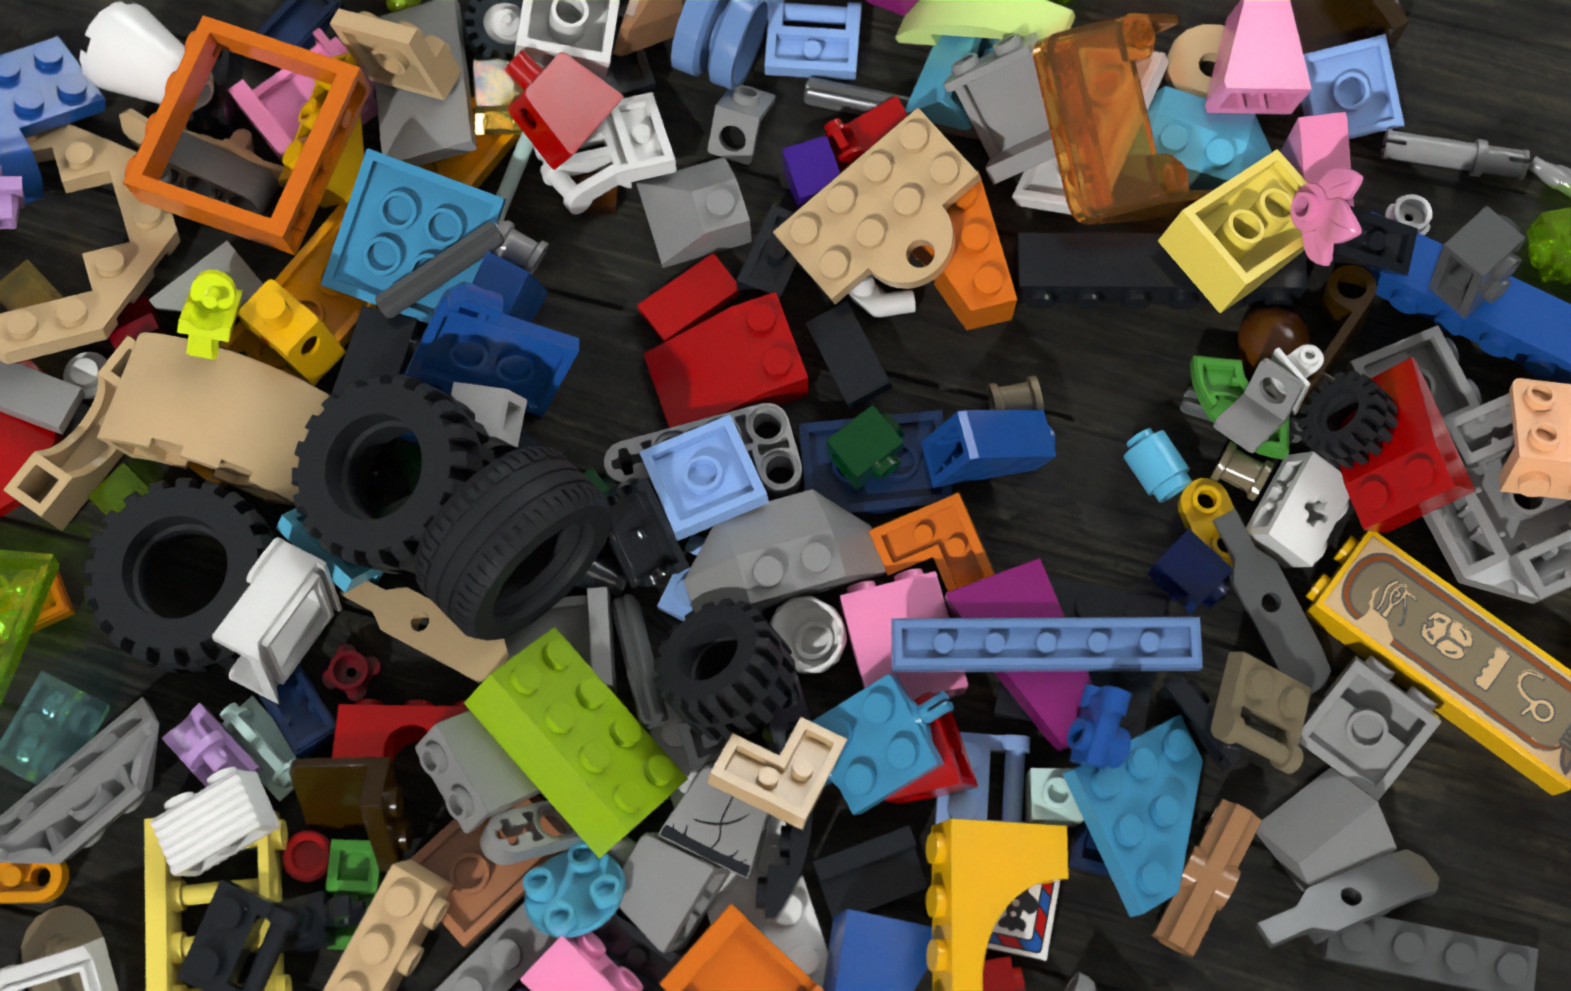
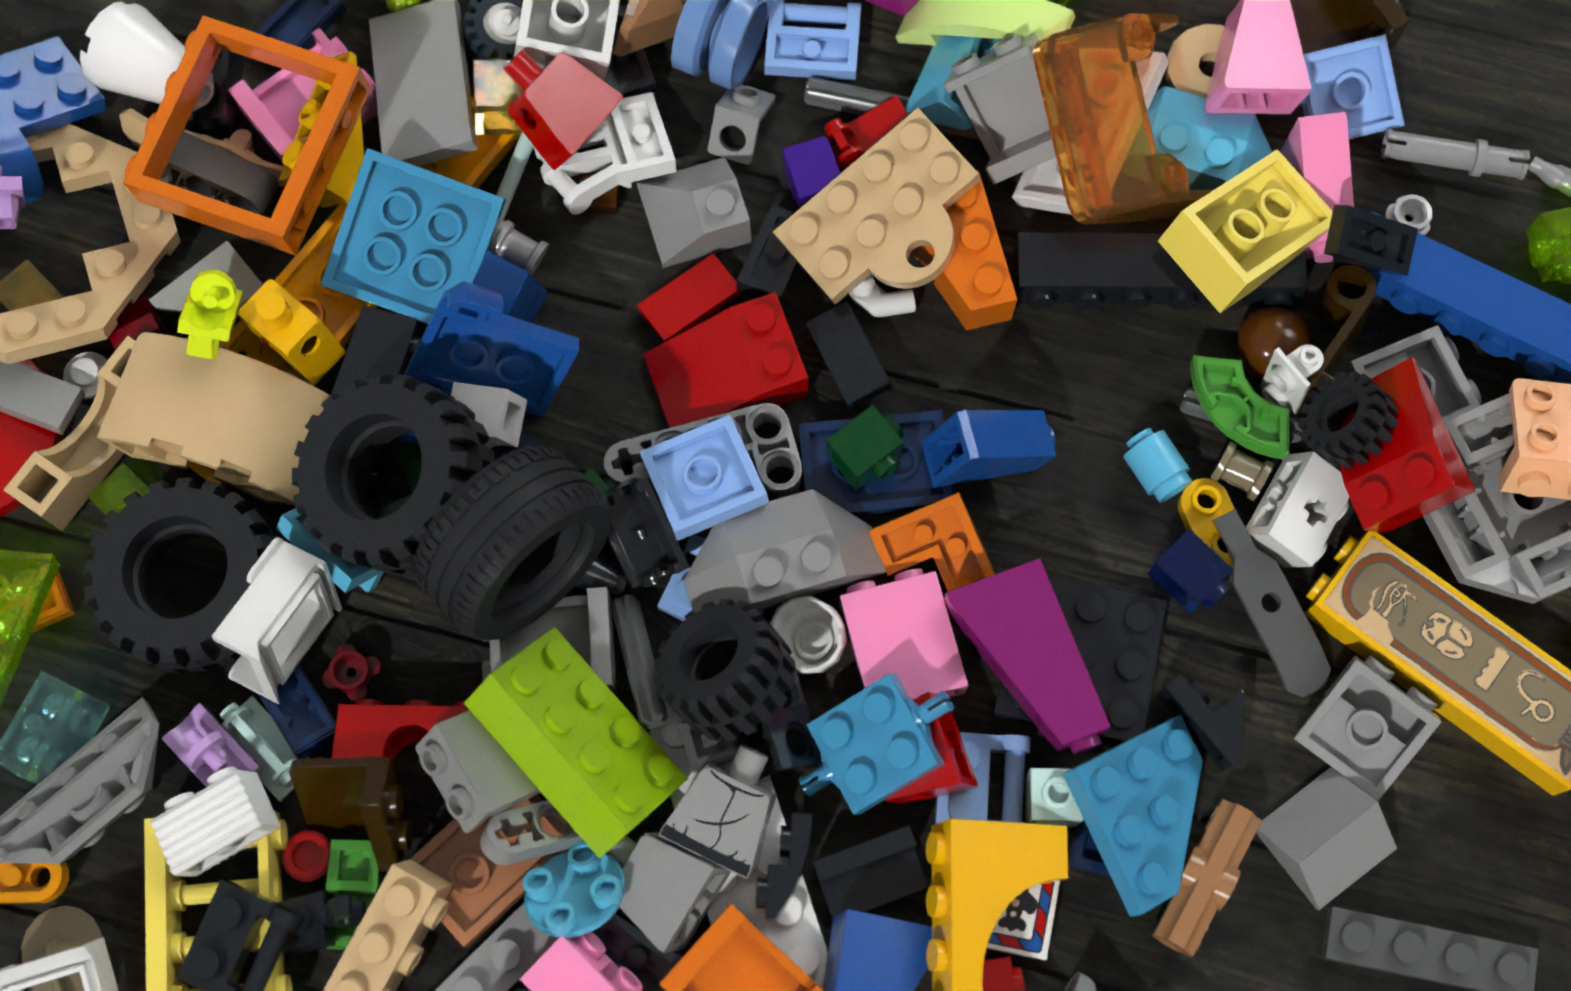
tan plate [330,8,462,101] -> none
tan piece [339,581,509,683] -> none
dark grey axle [375,222,505,318] -> none
tan plate [707,717,847,830] -> none
medium blue tile [891,617,1203,672] -> none
dark tan bush [987,375,1044,410] -> none
blue plate [1067,685,1132,769] -> none
dark tan plate [1211,652,1312,774] -> none
light grey bracket [1213,358,1305,453] -> none
dark grey piece [1256,849,1439,948] -> none
bright pink plate [1291,168,1363,266] -> none
dark grey brick [1428,206,1526,319] -> none

